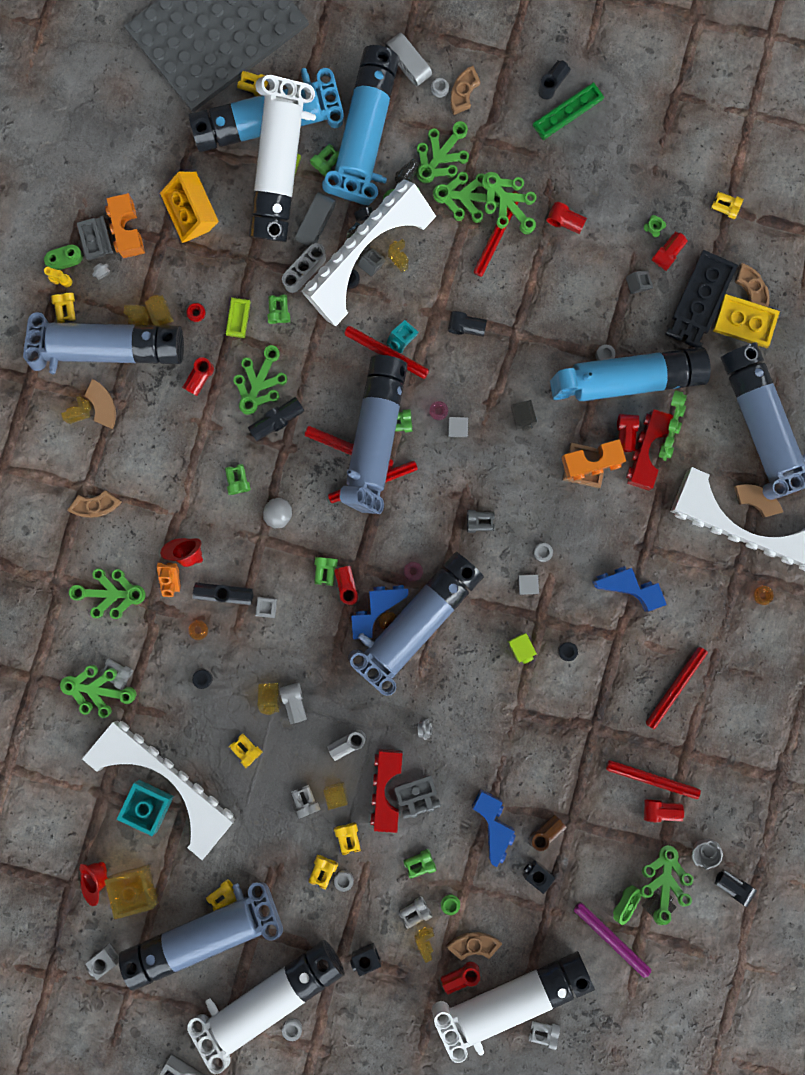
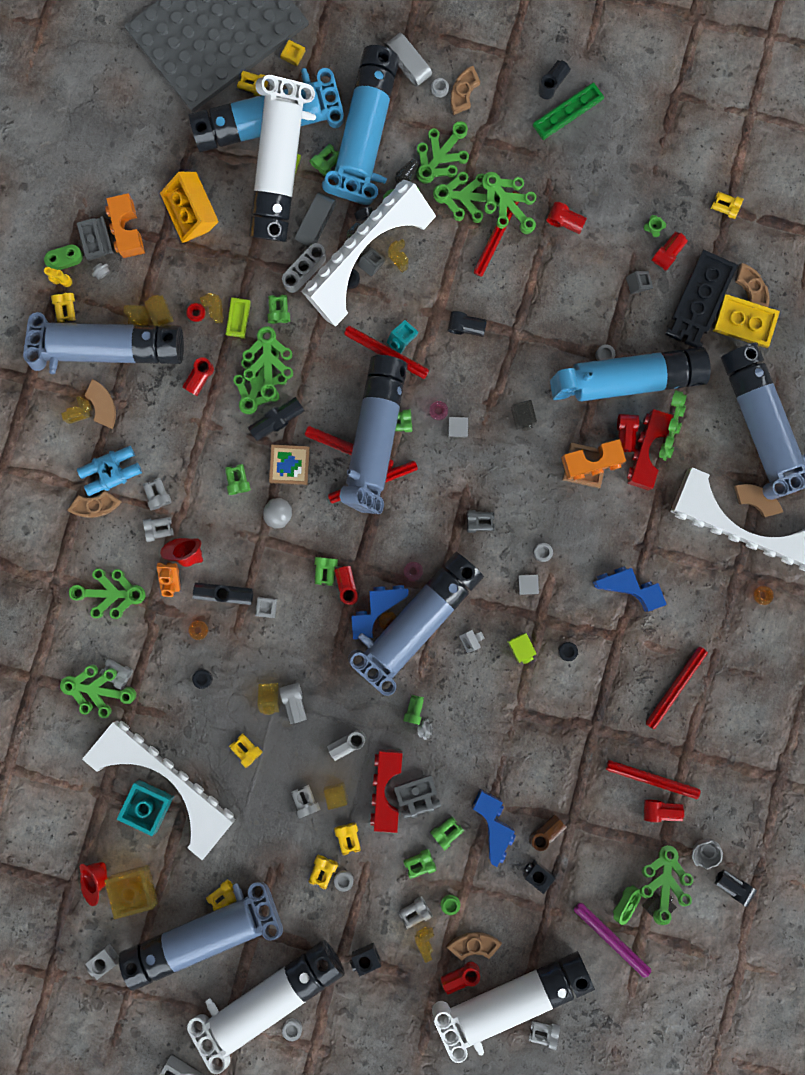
none -> dark azure pin [77,446,142,496]
none -> light grey piece [143,478,172,510]
none -> light grey piece [143,517,174,542]
none -> clear yellow bracket [200,293,223,323]
none -> bright green plant [243,326,294,400]
none -> tile [269,445,310,485]
none -> yellow tile [280,40,306,66]
none -> bright green piece [403,695,424,725]
none -> bright green piece [430,816,464,851]
none -> light grey tile [459,630,485,653]

